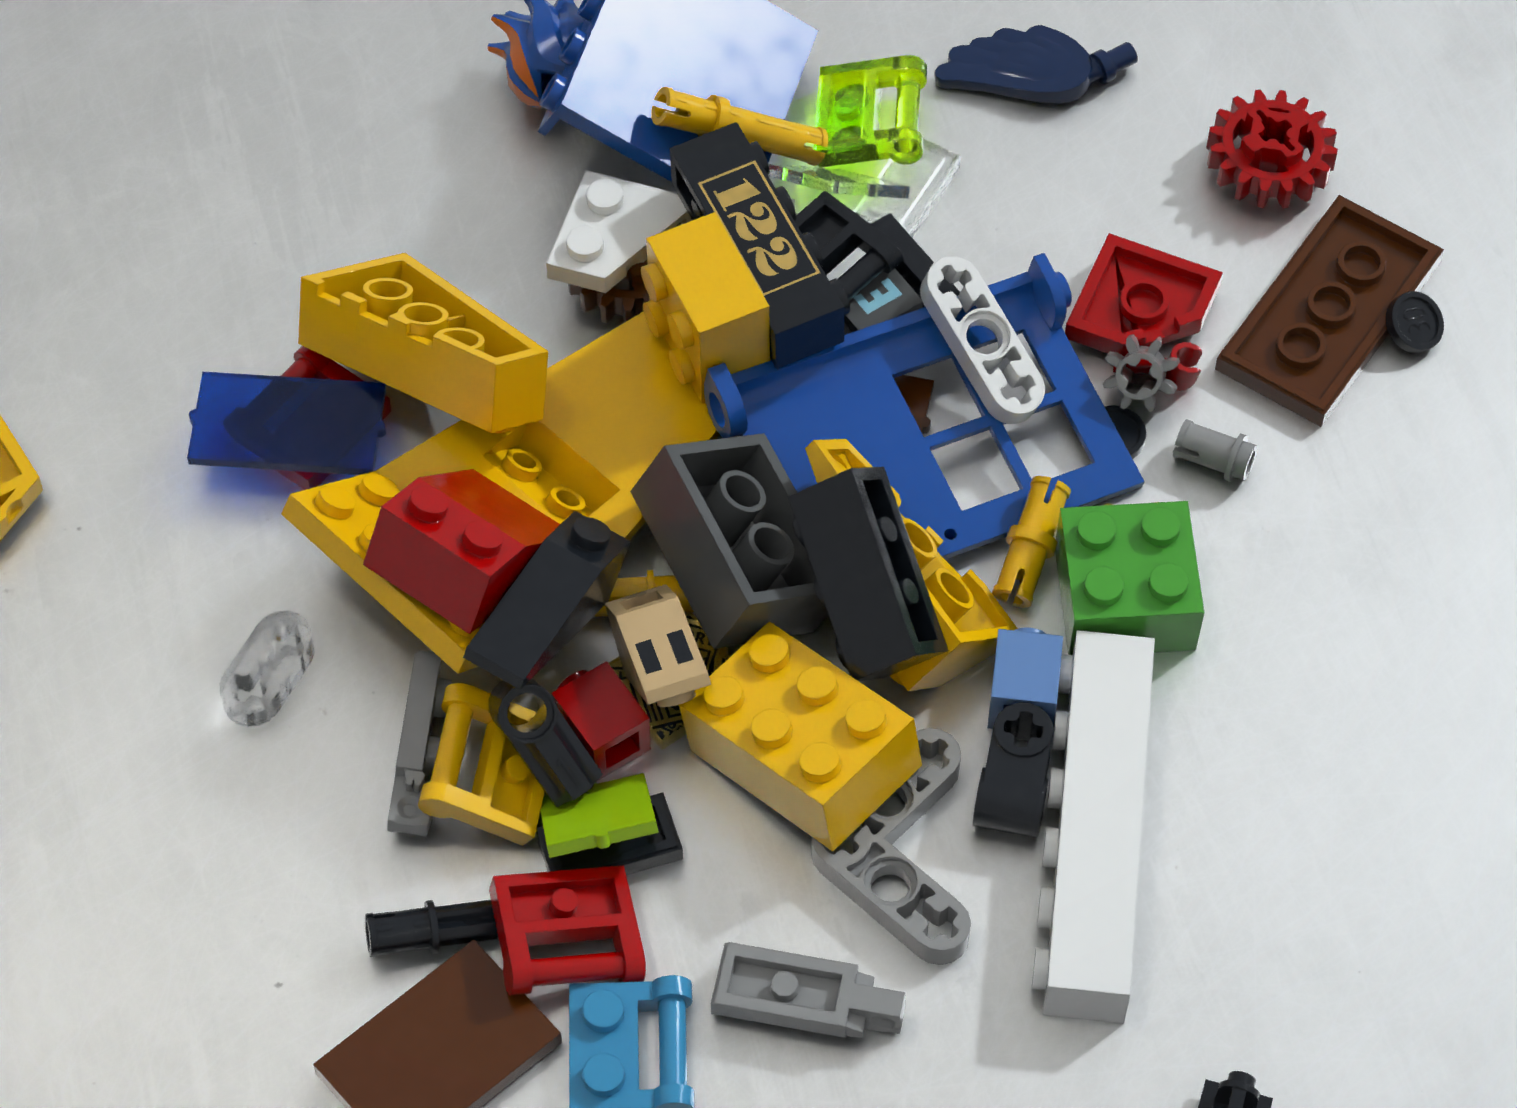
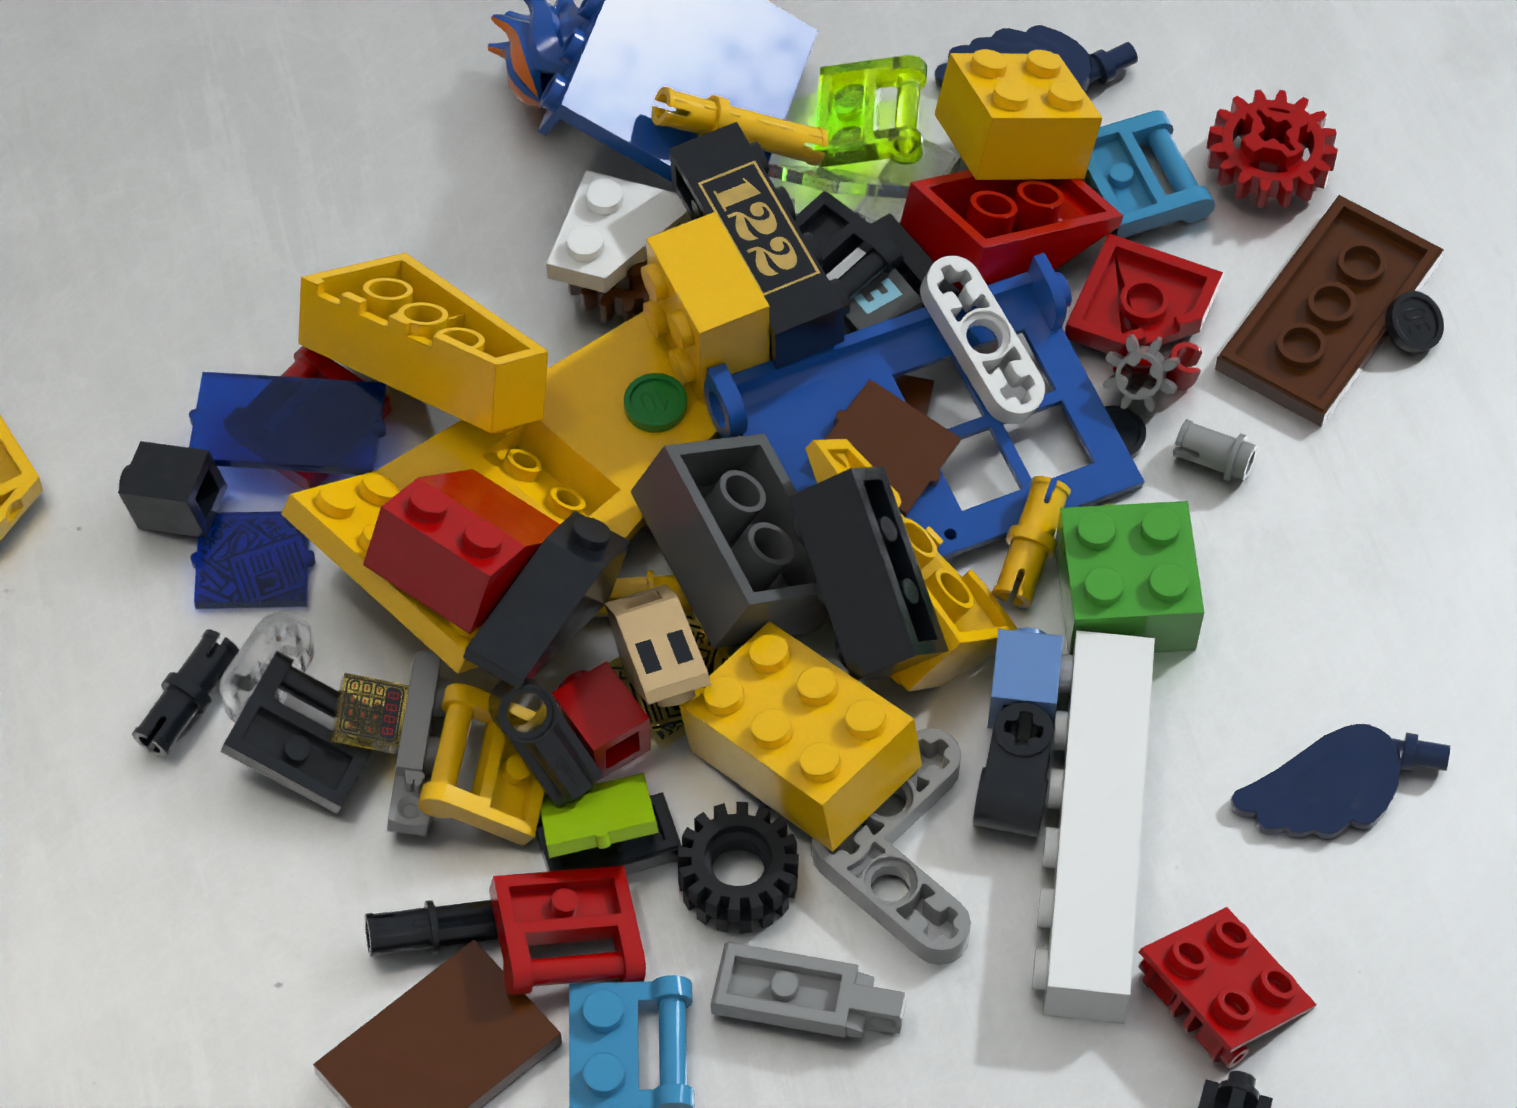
none -> black brick [118,441,228,538]
none -> black pin [132,629,240,758]
none -> clear blue piece [190,511,316,609]
none -> black plate [220,651,384,814]
none -> tile [331,673,409,754]
none -> green piece [624,373,687,432]
none -> black tyre [677,802,799,934]
none -> reddish brown piece [824,379,961,518]
none -> red slope [900,170,1124,292]
none -> yellow brick [934,49,1102,180]
none -> dark azure plate [1084,110,1215,238]
none -> red hinge [1138,907,1317,1068]
none -> dark blue animal [1230,724,1450,839]

